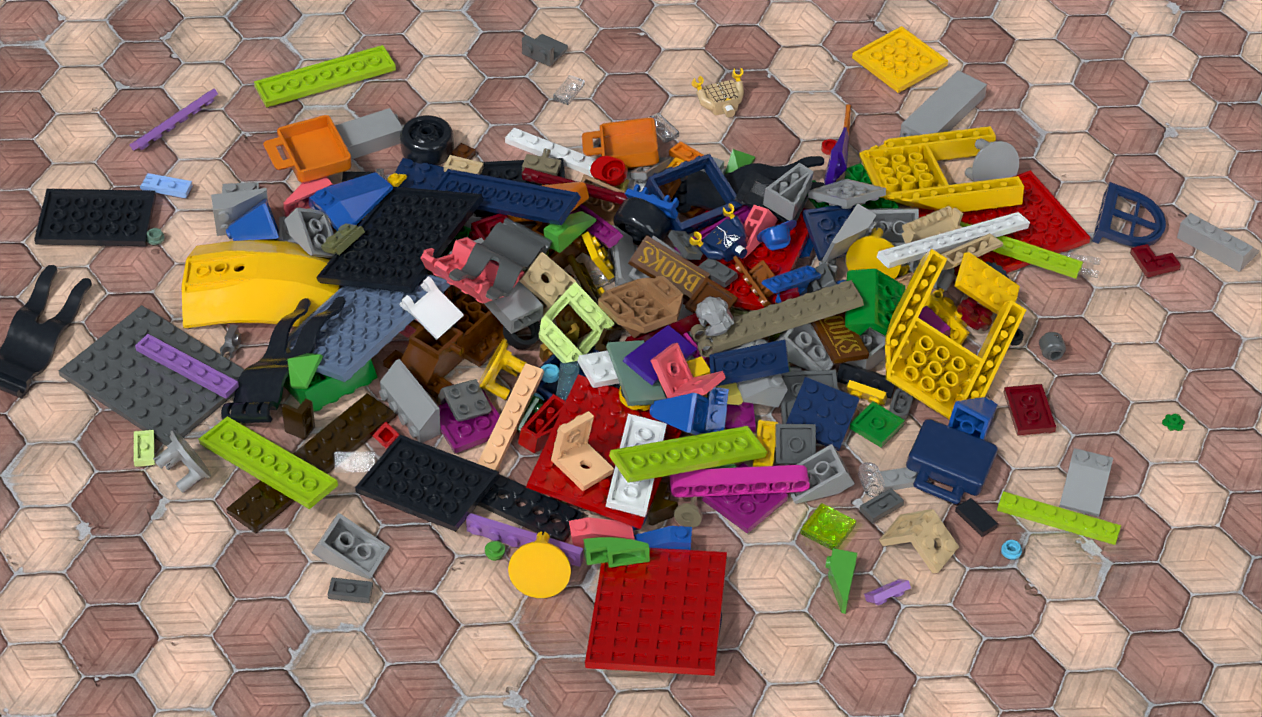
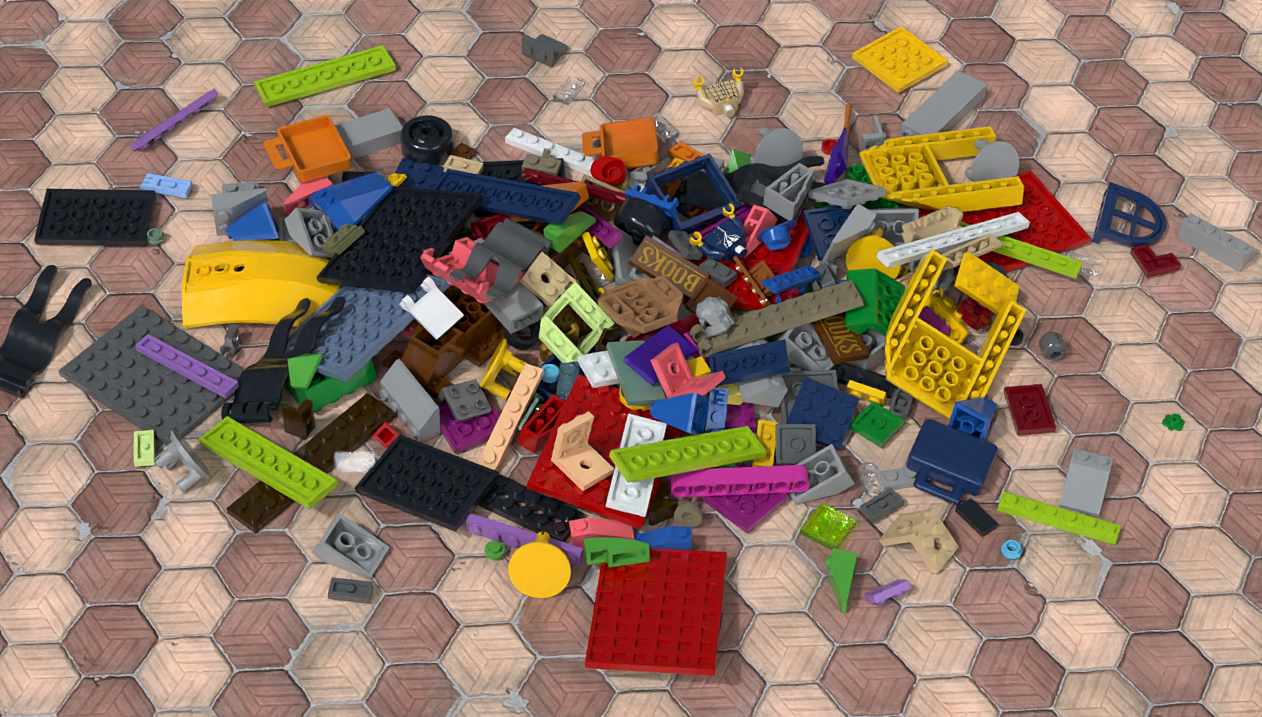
none -> light grey piece [749,126,803,166]
none -> light grey bracket [861,114,886,151]

